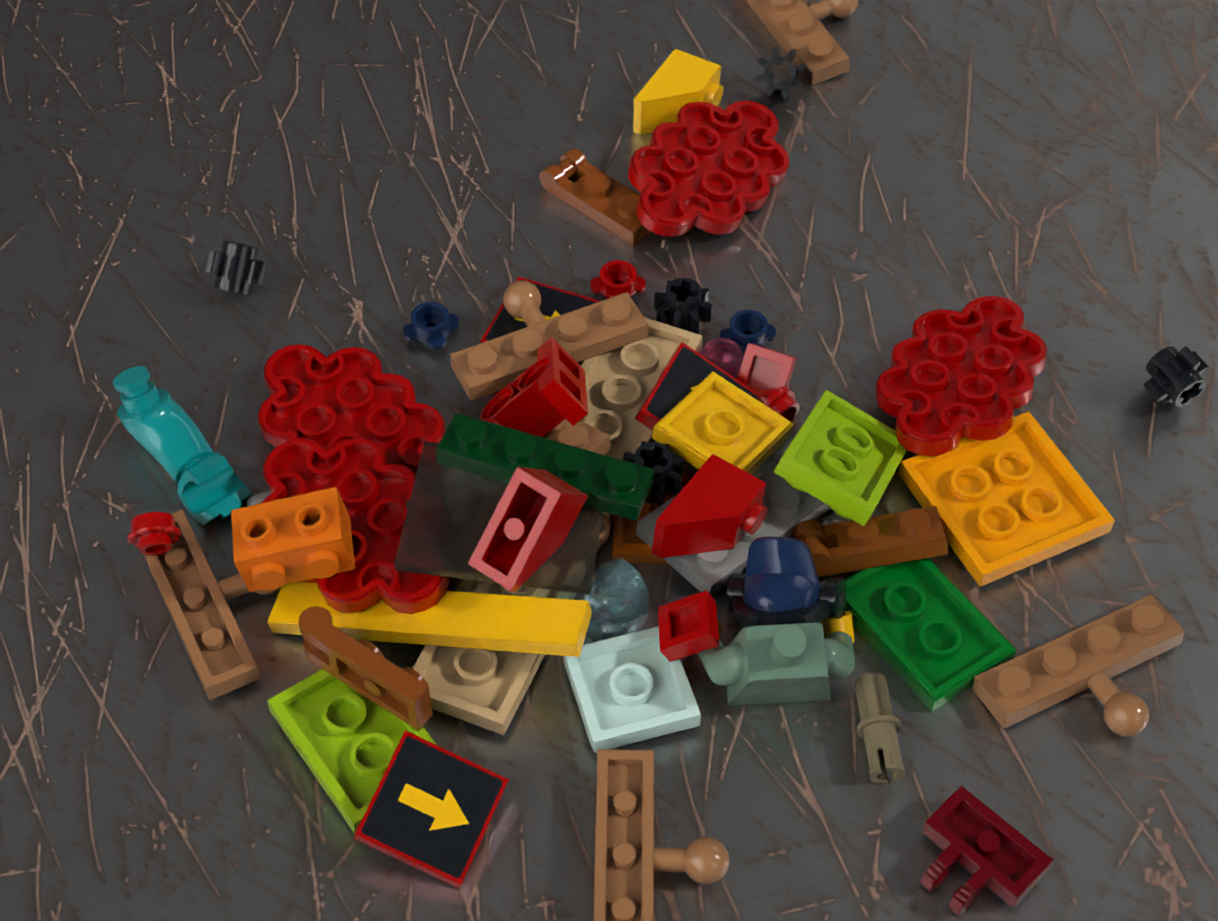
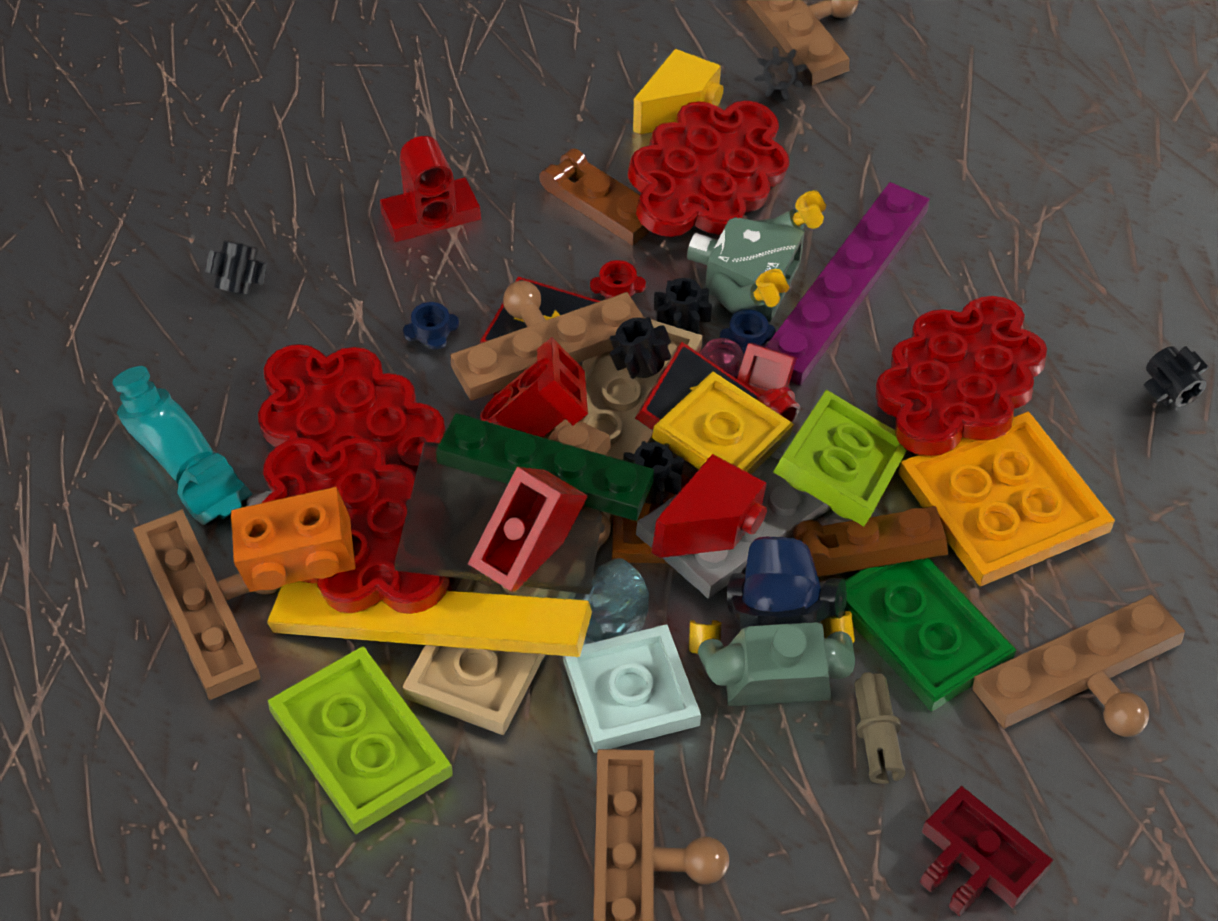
red plate [127,512,181,556] -> none
dark orange plate [298,606,433,731] -> none
black tile [353,730,509,888] -> none
red plate [658,590,719,662] -> none
none -> red tile [380,136,481,243]
none -> black gear [609,317,672,379]
none -> sand green torso [687,190,827,322]
none -> magenta plate [765,182,930,386]

